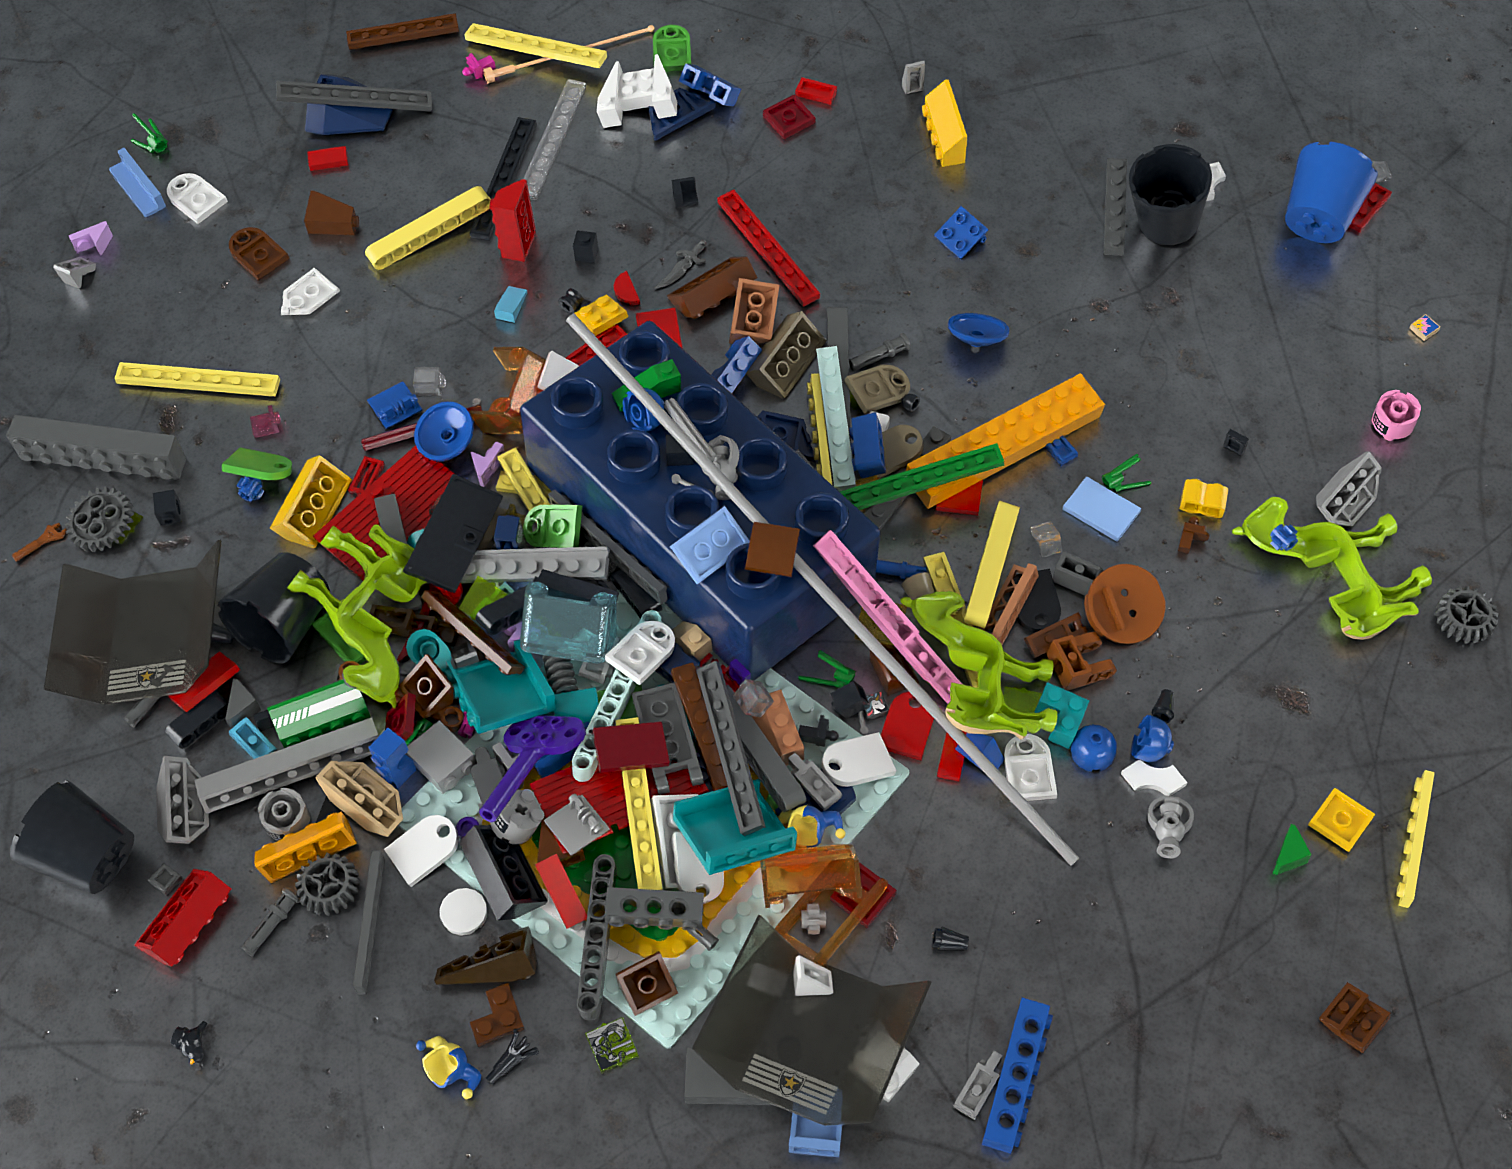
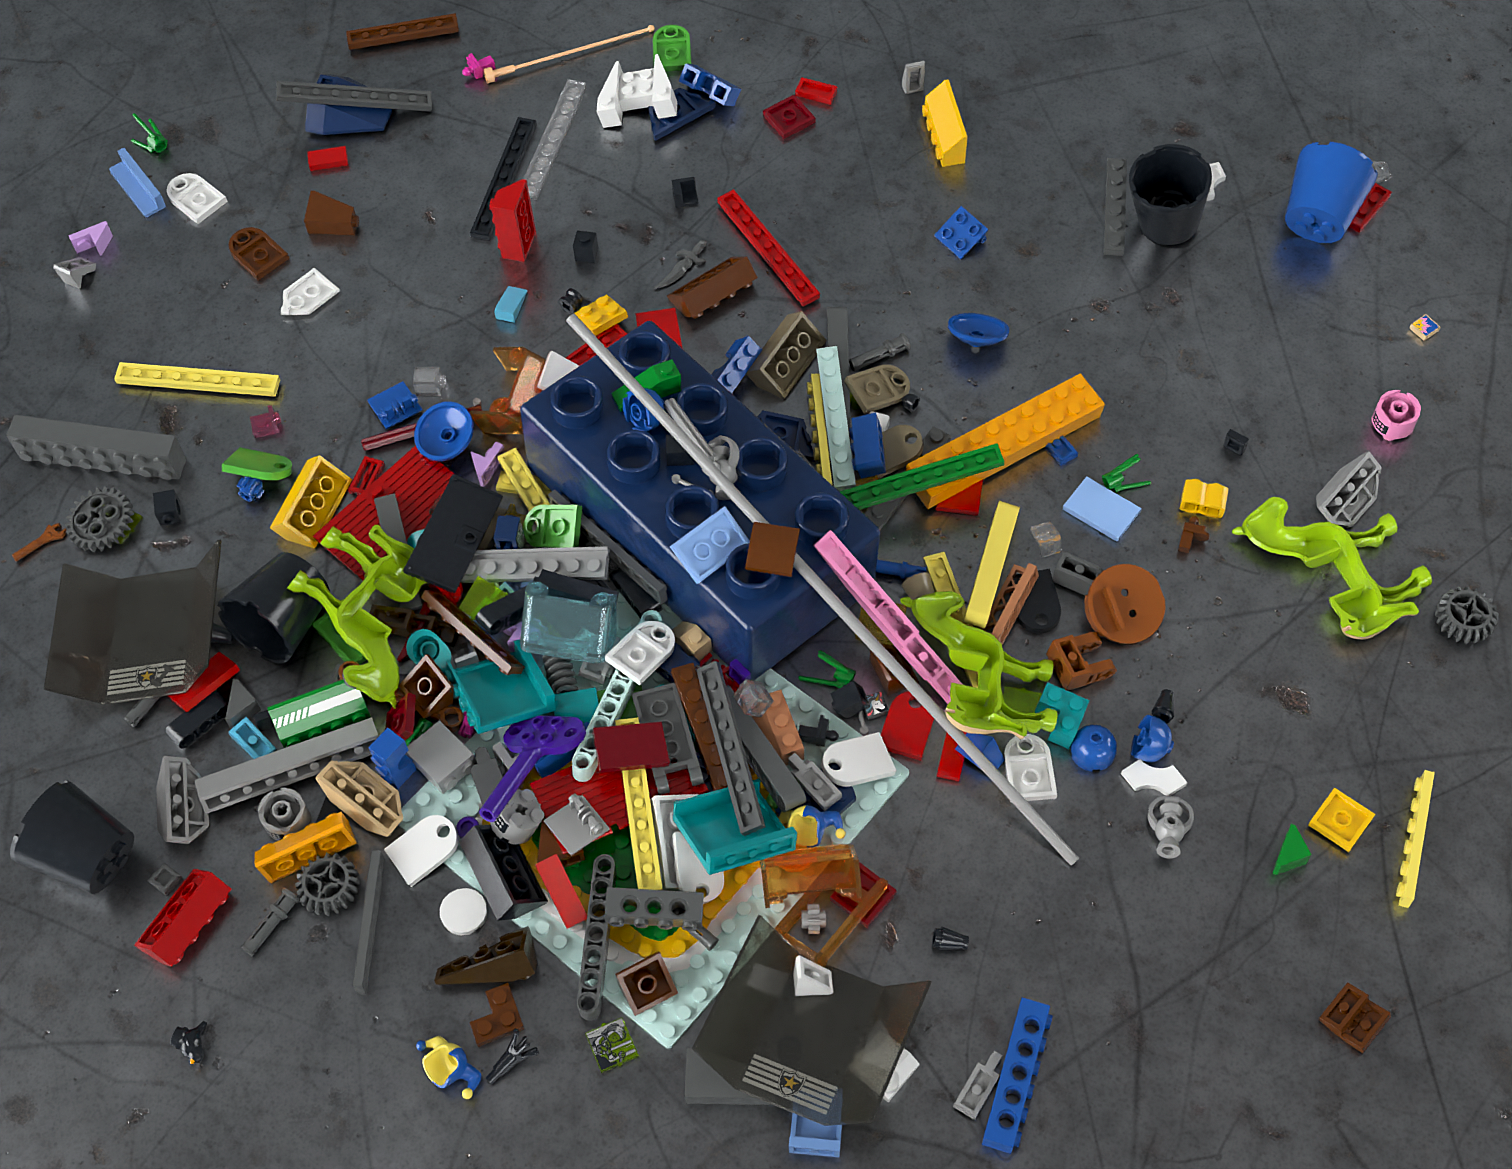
light yellow beam [365,186,491,270] -> none
light yellow plate [465,23,607,68] -> none
red tile [613,271,640,306] -> none
nougat slope [729,278,779,345] -> none
reddish brown plate [1024,612,1088,658] -> none
blue gear [1270,524,1298,551] -> none

